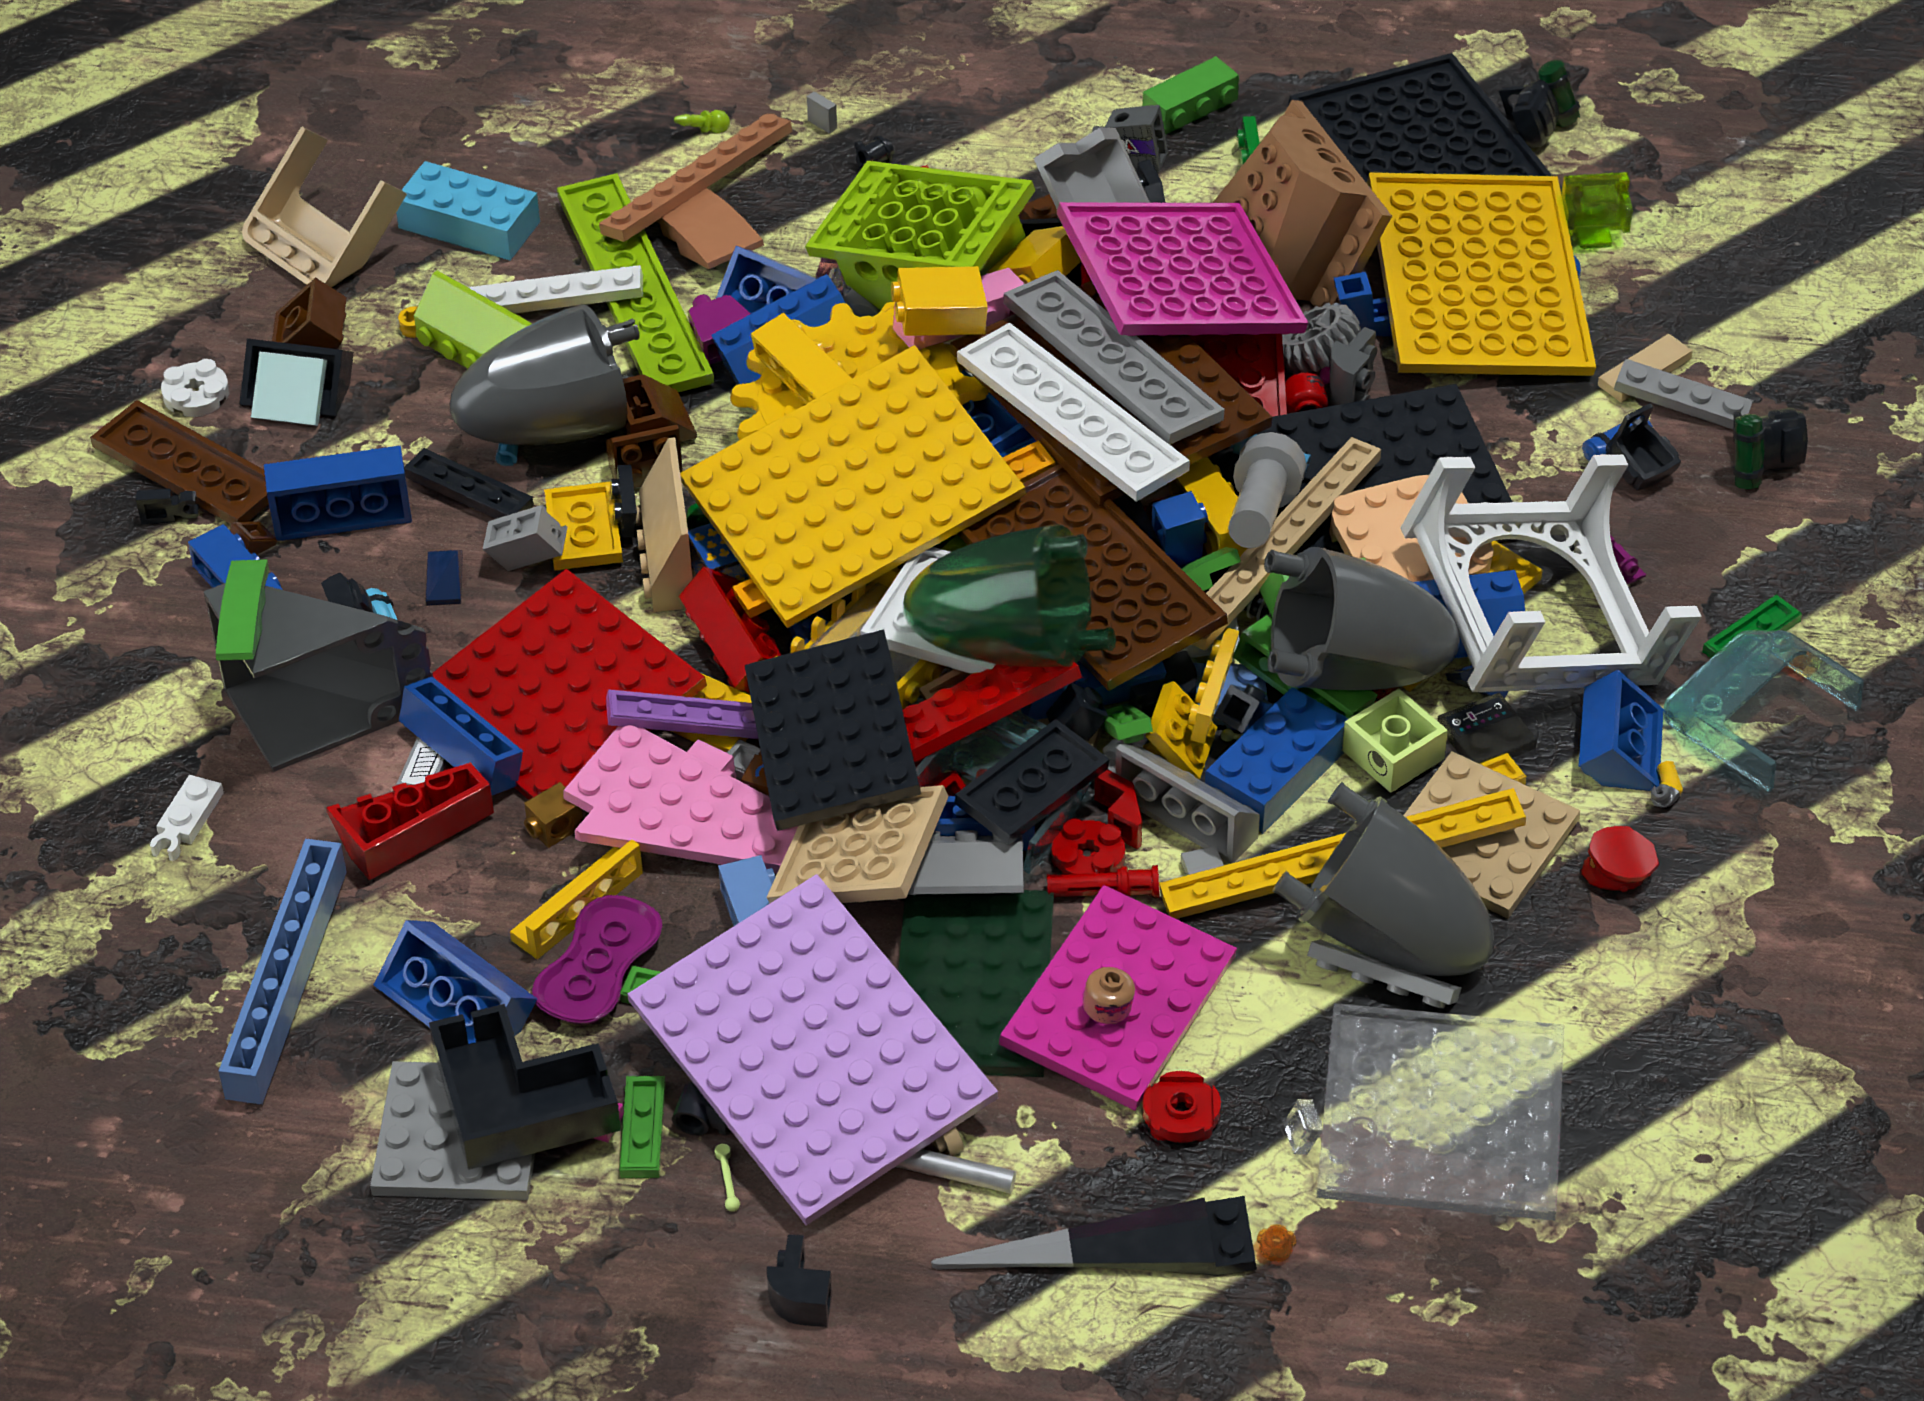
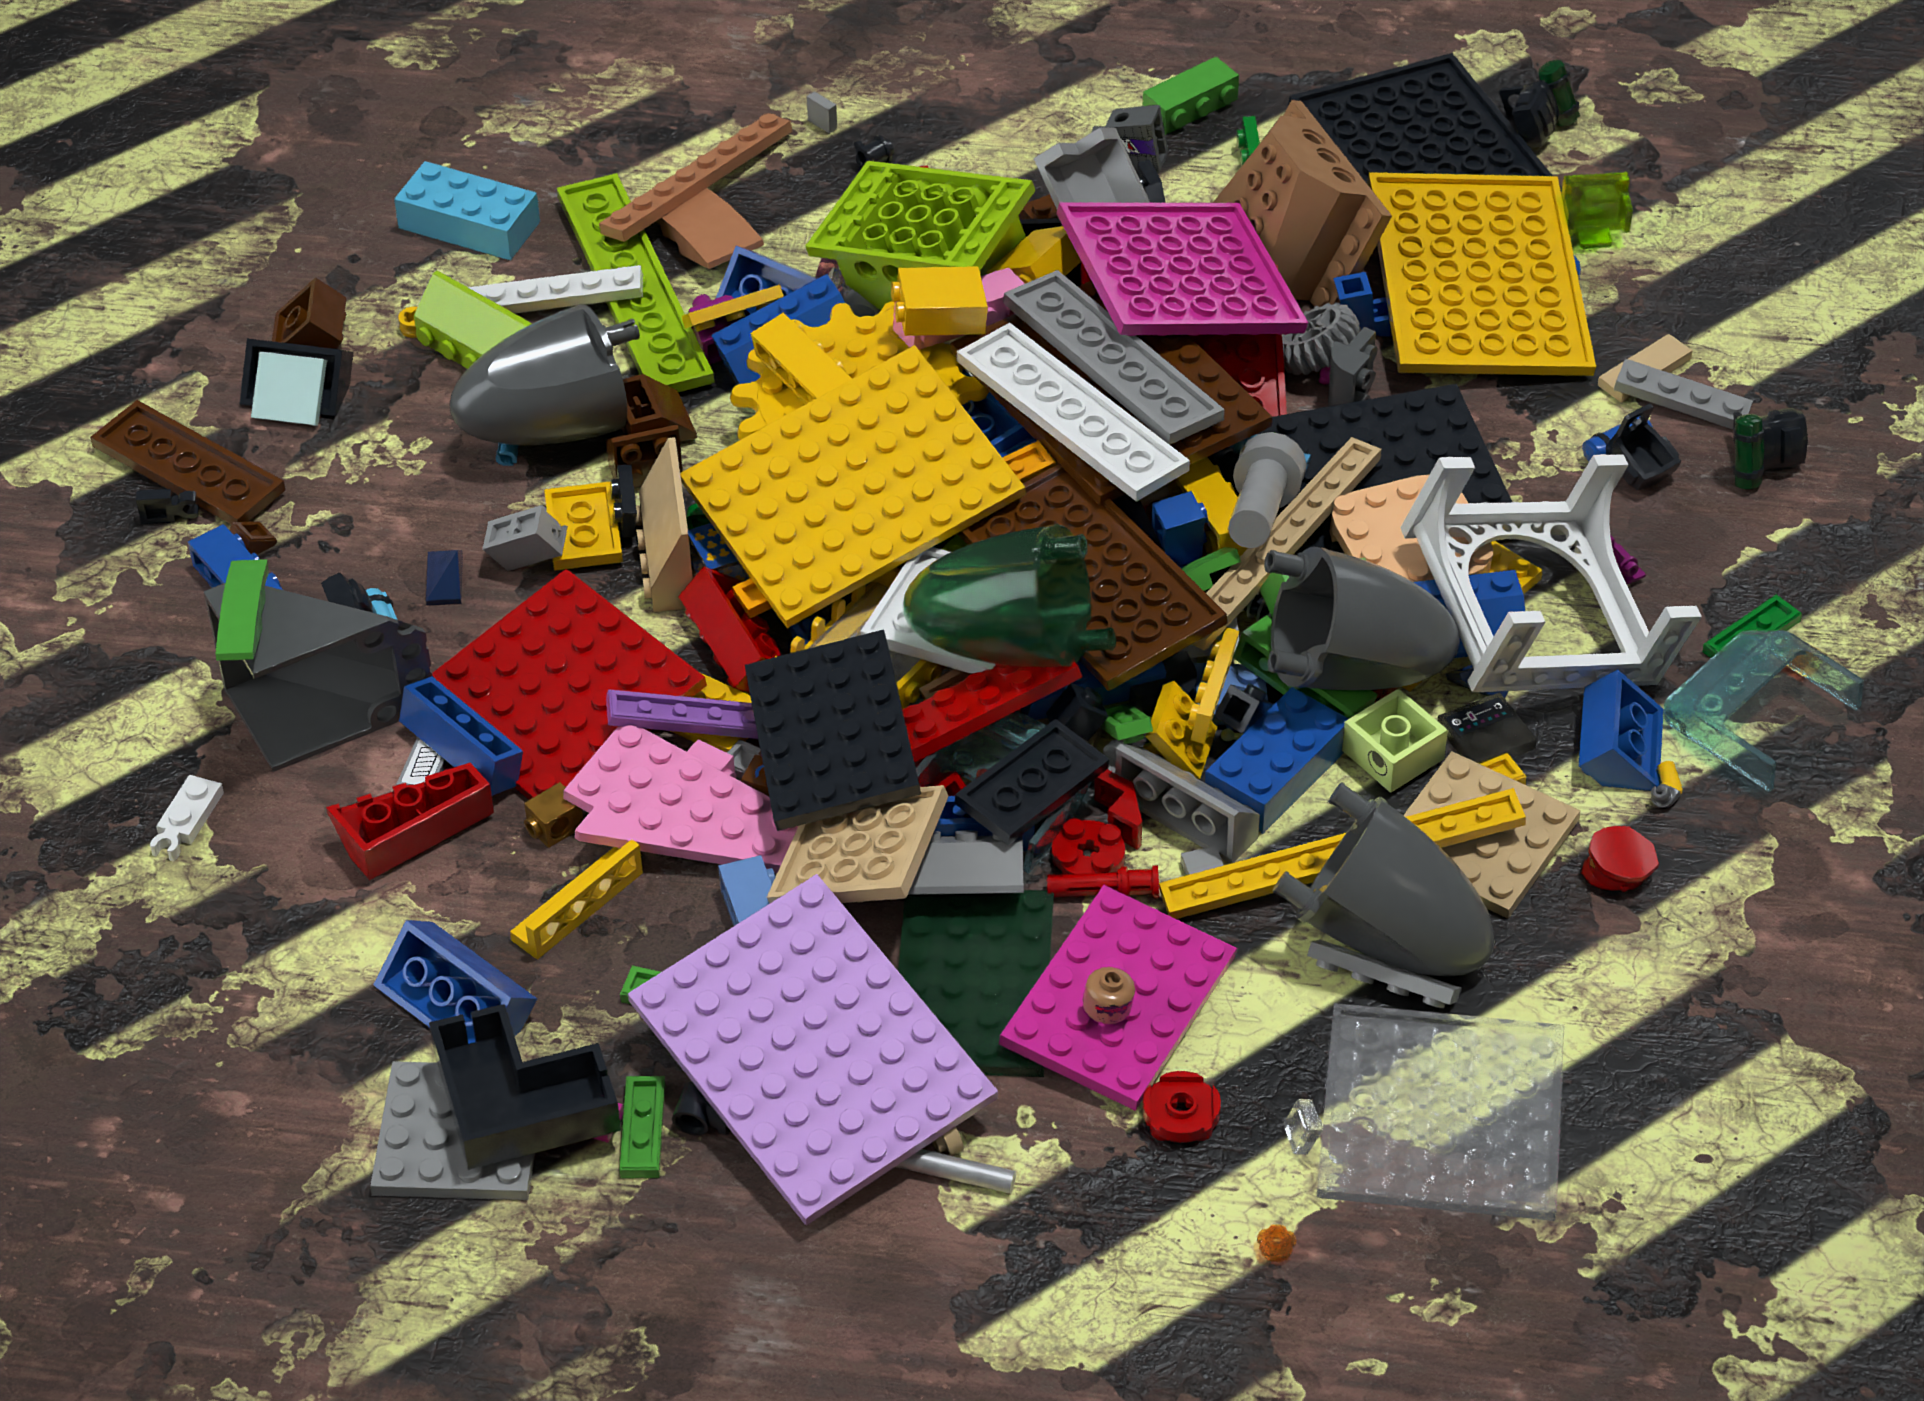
white plate [161,359,229,417] -> none
medium blue brick [219,839,346,1104] -> none
tan windscreen [242,126,407,288] -> none
blue brick [264,445,412,541] -> none
black plate [404,448,534,519] -> none
magenta plate [532,895,662,1025] -> none
lime bar [674,110,730,133] -> none
yellowish green hinge [715,1144,740,1212] -> none
black brick [766,1234,832,1327] -> none
black plate [931,1196,1257,1276] -> none
red head [1285,372,1328,414] -> none
none -> yellow plate [681,284,784,332]

